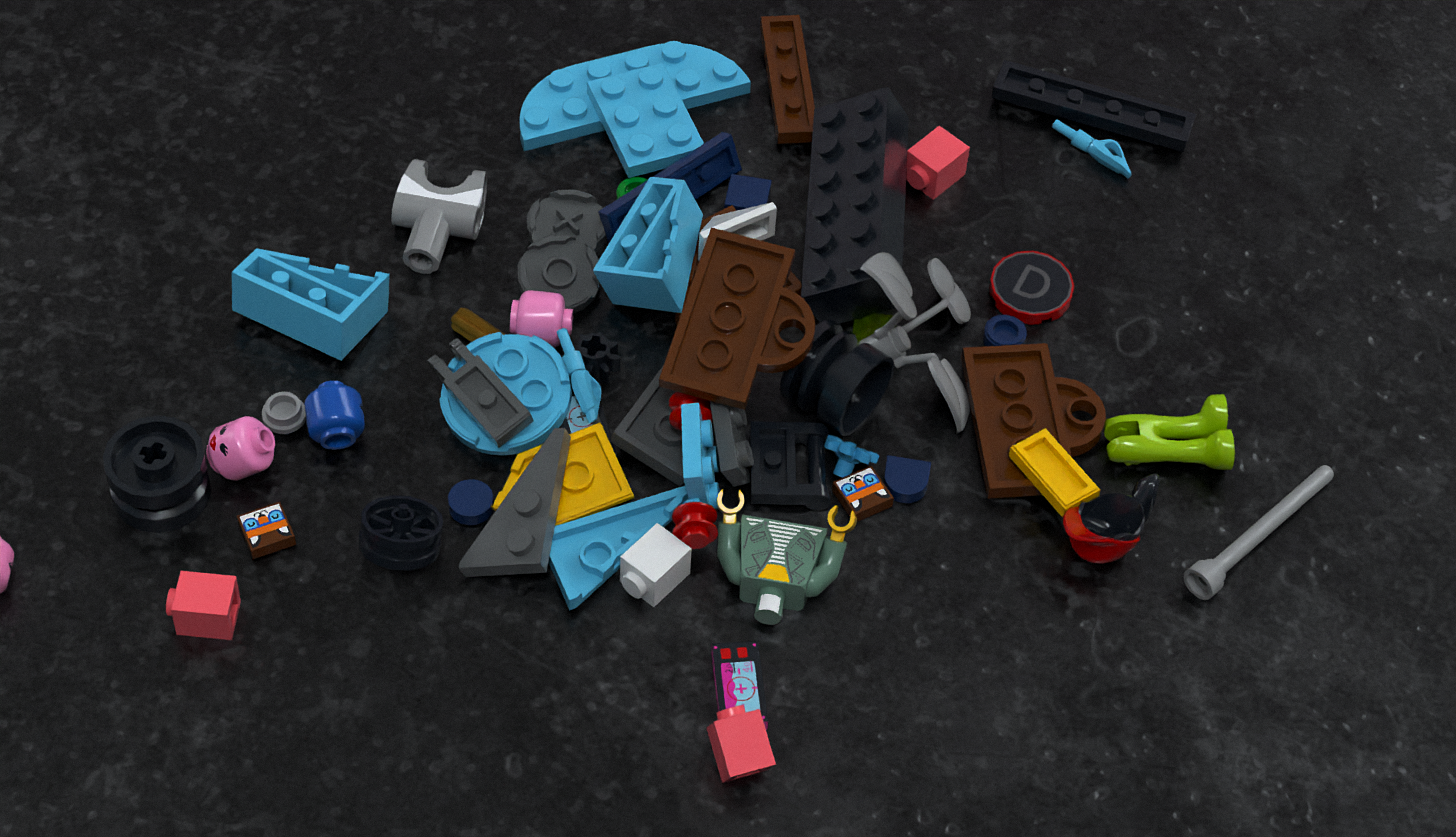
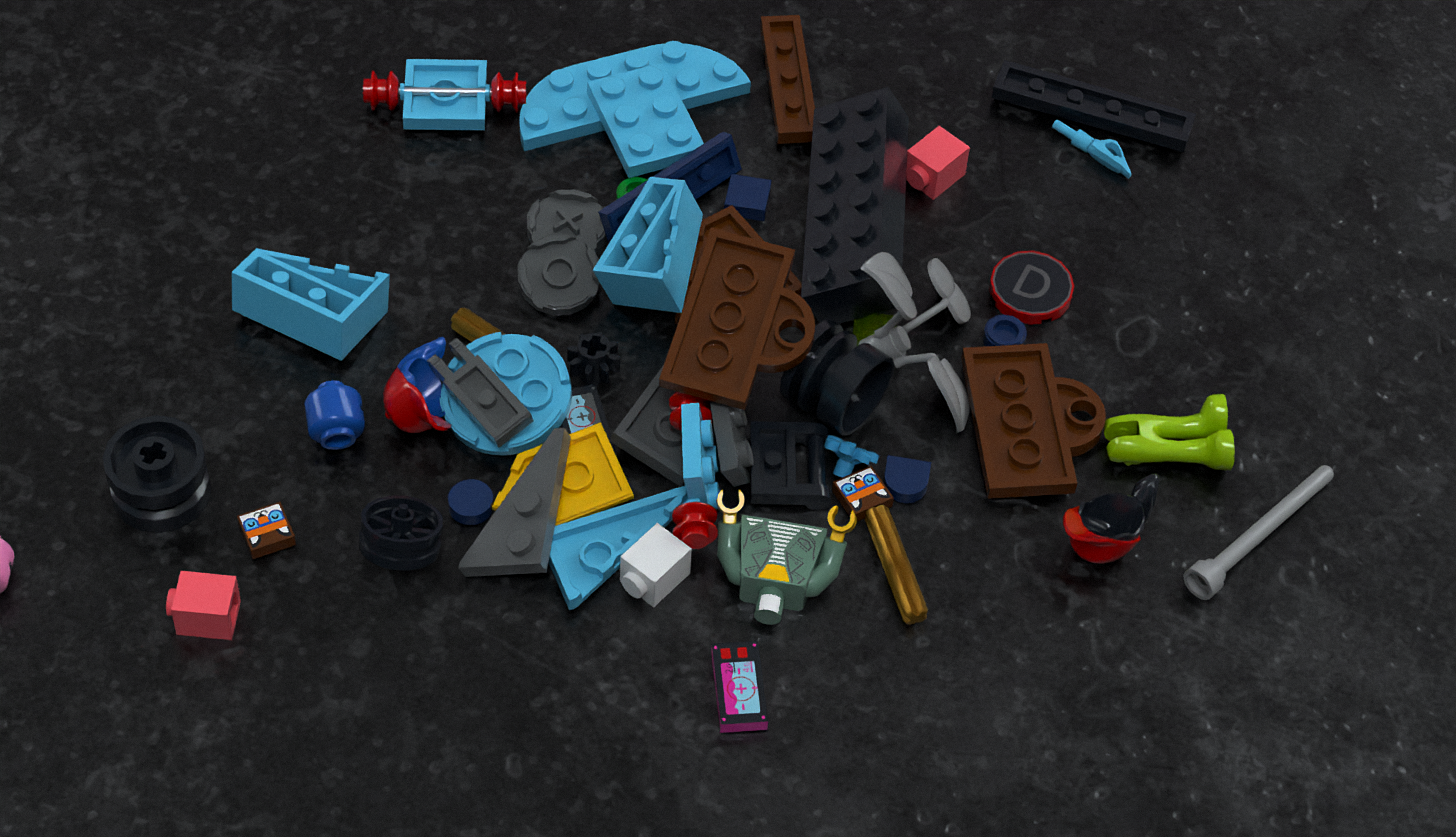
bright pink head [206,416,275,481] -> none
light grey plate [262,392,306,434] -> none
light grey connector [391,159,487,274] -> none
bright pink head [510,290,573,348] -> none
medium azure hand [556,328,602,423] -> none
white slope [698,202,777,261] -> none
coral brick [706,705,776,783] -> none
yellow tile [1009,428,1100,518] -> none
none -> medium azure plate [363,59,526,130]
none -> hair [383,337,451,433]
none -> pearl gold axle [865,505,928,625]

